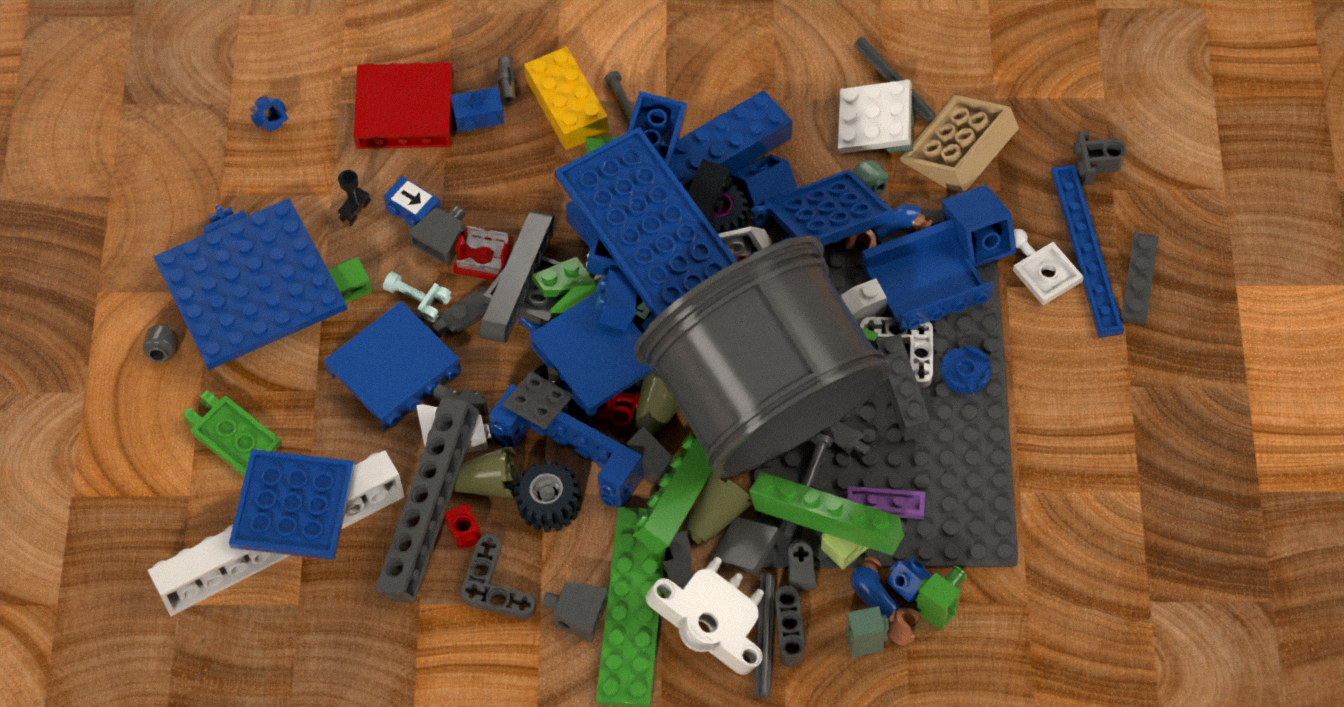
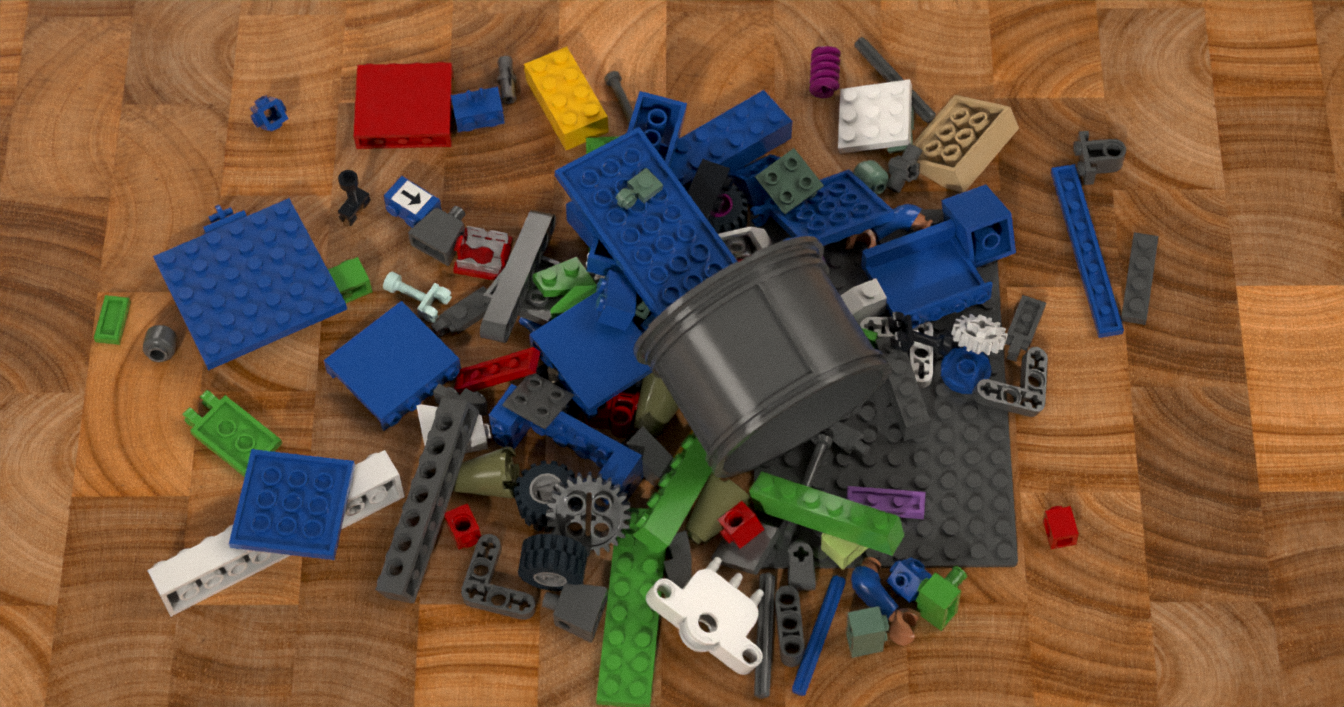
white plate [1013,229,1084,305] -> none
none -> bright green tile [94,295,131,345]
none -> red plate [454,347,540,395]
none -> black wheel [518,534,588,591]
none -> dark grey gear [546,471,631,557]
none -> sand green plate [616,168,663,209]
none -> red brick [718,501,764,549]
none -> sand green hinge [755,148,824,215]
none -> blue axle [792,575,846,696]
none -> magenta piece [809,46,841,99]
none -> dark grey axle [886,144,923,194]
none -> black bar [888,312,952,356]
none -> white gear [951,314,1008,355]
none -> dark grey beam [972,347,1048,417]
none -> dark grey hinge [1005,295,1046,362]
none -> red brick [1043,506,1079,550]

